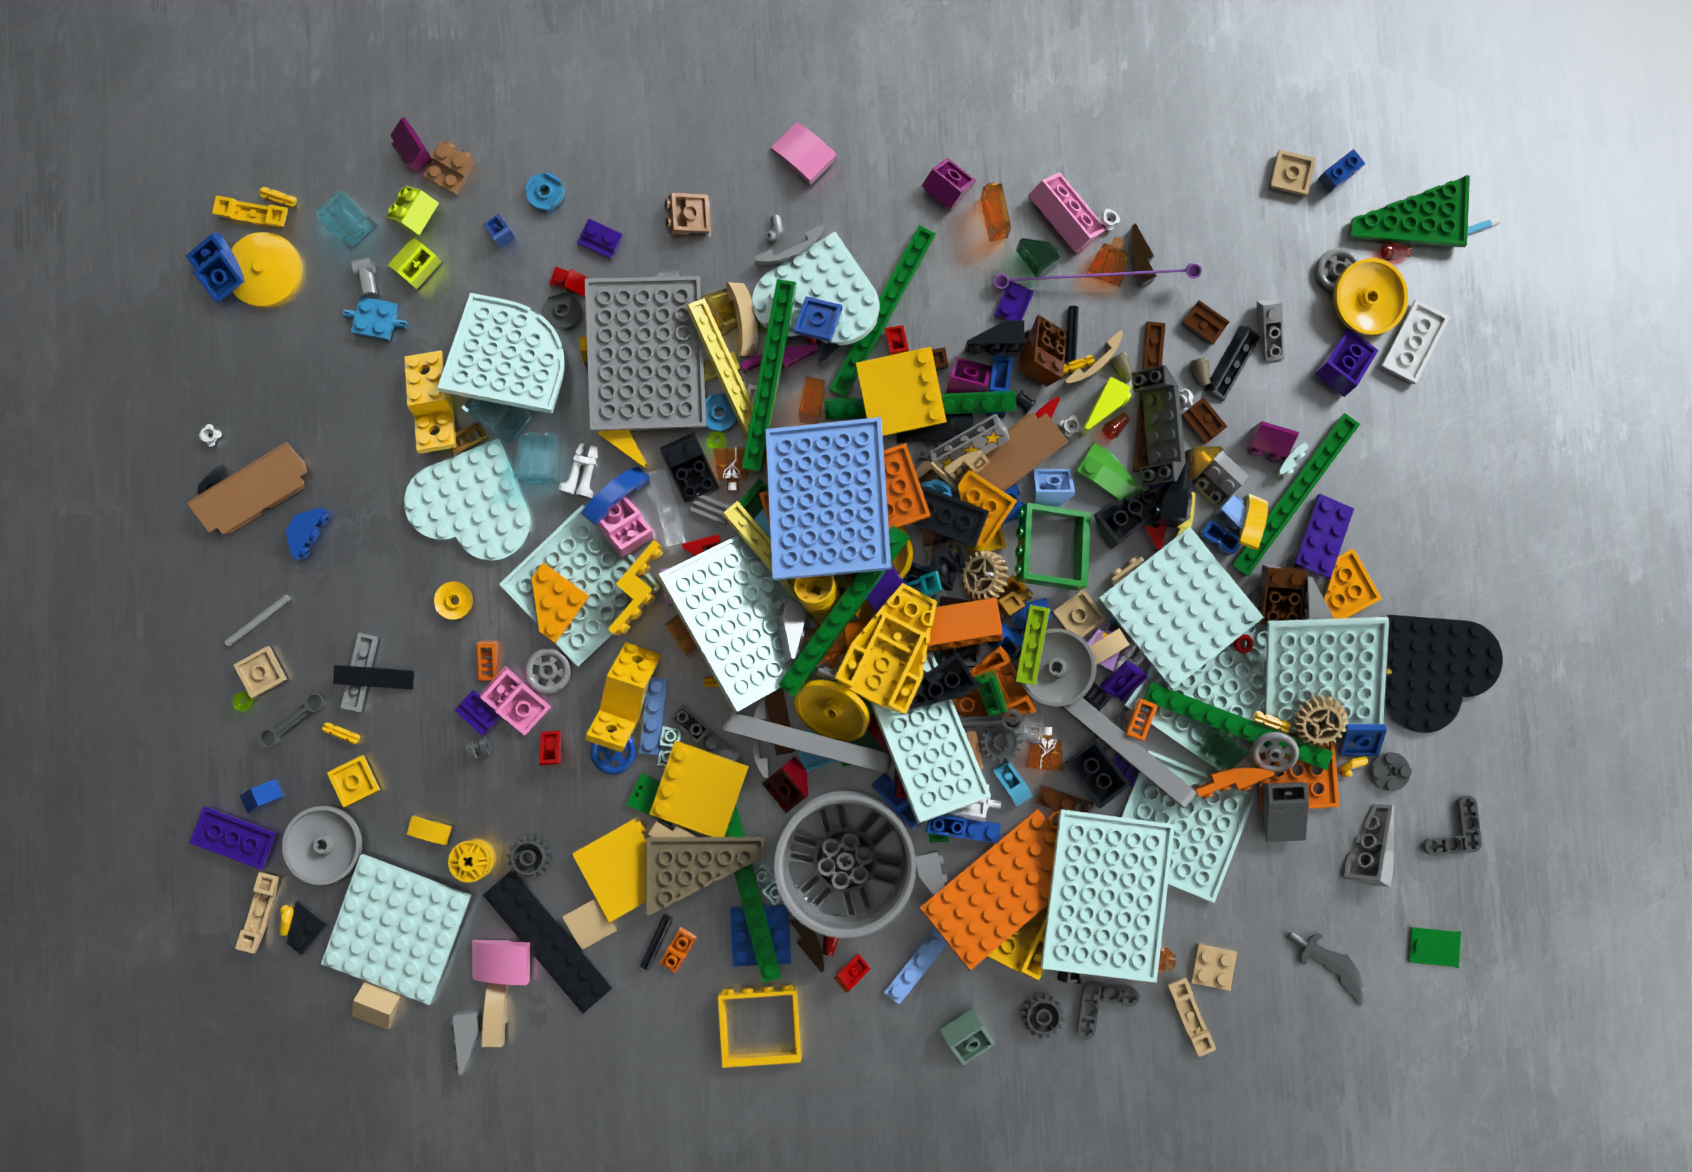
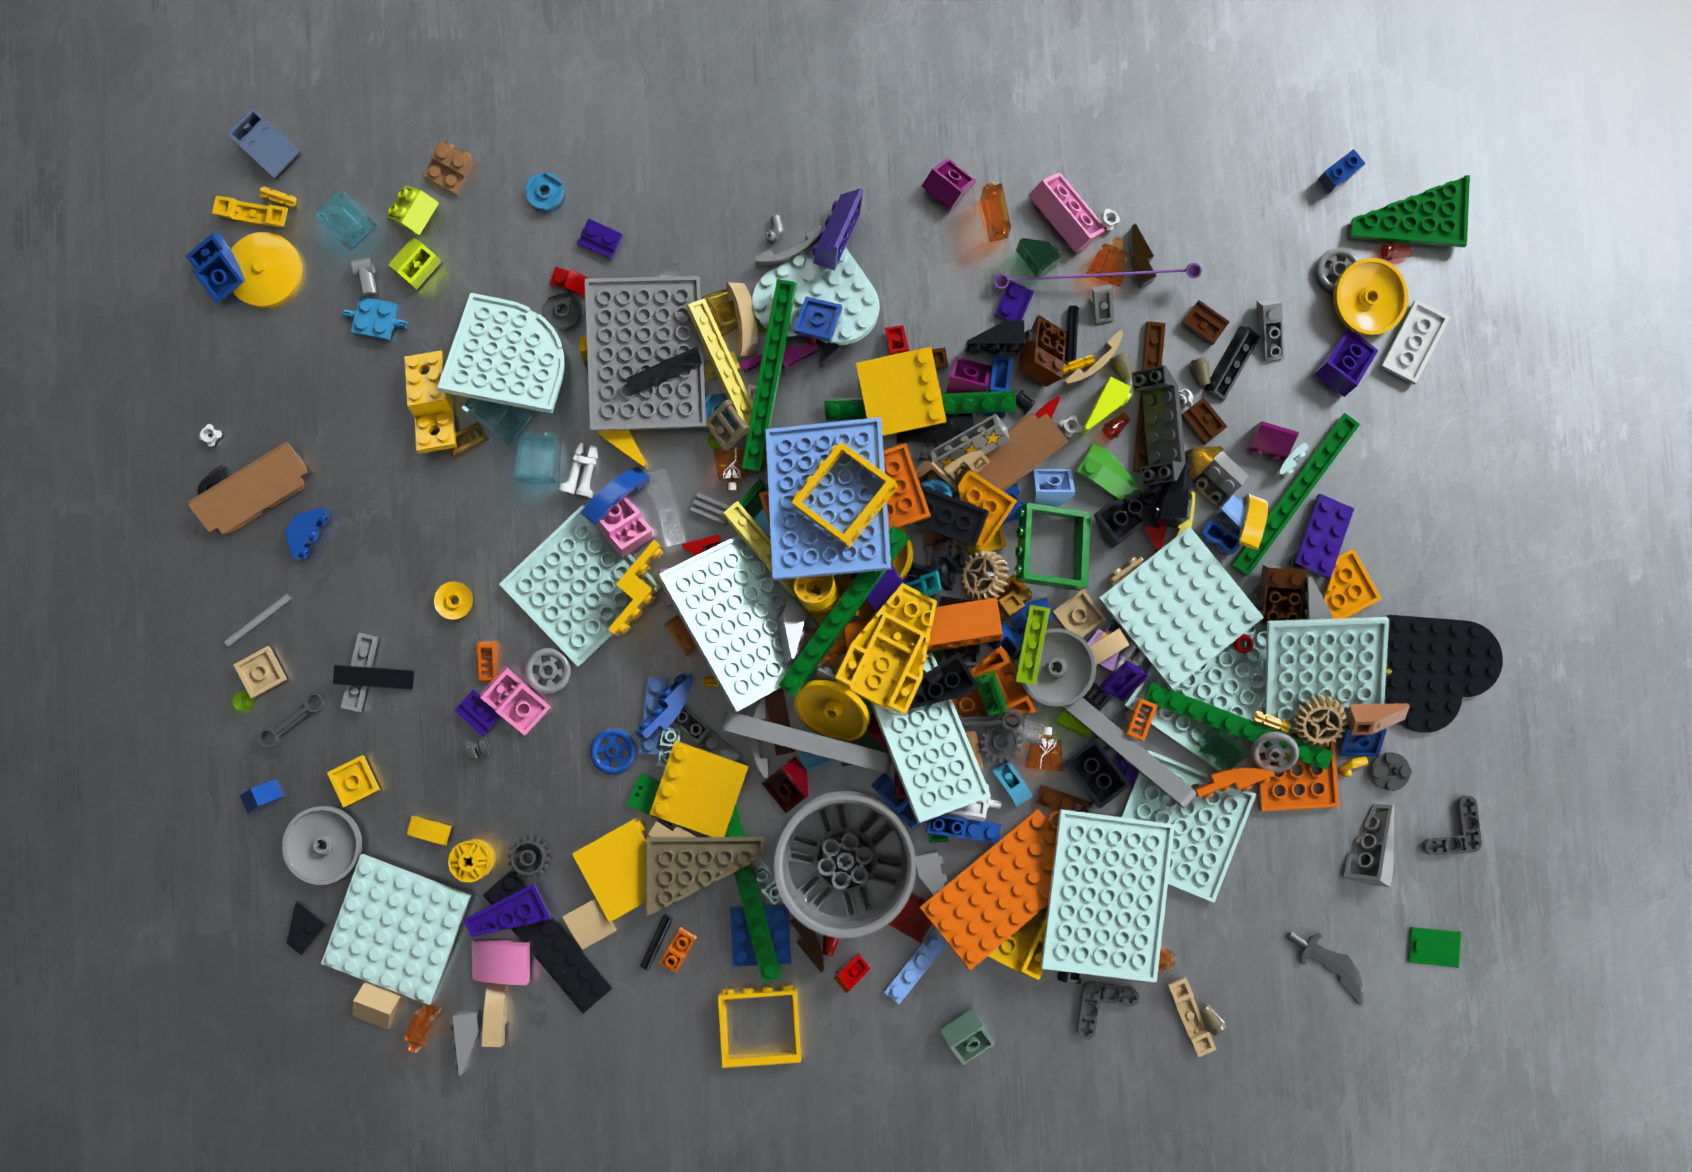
dark purple plate [189,806,278,870] -> none
tan slope [235,872,279,954] -> none
yellow arm [279,905,294,936] -> none
yellow axle [322,723,360,745] -> none
magenta slope [390,117,432,172] -> none
light aqua plate [404,438,531,561] -> none
blue slope [483,213,515,248] -> none
light orange plate [531,563,590,643] -> none
red slope [539,730,563,766] -> none
yellow bracket [585,642,662,752] -> none
black slope [660,432,719,503] -> none
medium nougat plate [664,193,710,235] -> none
bright pink slope [771,122,837,185] -> none
clear orange window [799,376,826,424] -> none
green plate [829,225,936,398] -> none
dark grey gear [1021,993,1065,1038] -> none
tan plate [1190,943,1237,991] -> none
dark grey slope [1262,781,1309,842] -> none
tan plate [1269,150,1316,196] -> none
medium azure bar [1468,217,1501,235] -> none
none -> sand blue slope [226,107,300,179]
none -> clear orange torso [405,1003,443,1053]
none -> dark purple wing [463,883,552,937]
none -> black slope [626,347,702,395]
none -> blue slope [635,673,693,739]
none -> dark tan plate [706,400,751,451]
none -> yellow window [791,441,898,548]
none -> dark purple slope [812,189,864,271]
none -> clear red tile [888,892,932,943]
none -> clear neon green slope [1053,710,1094,738]
none -> light grey slope [1089,284,1114,324]
none -> dark tan cone [1199,1005,1227,1036]
none -> nougat slope [1346,703,1410,735]

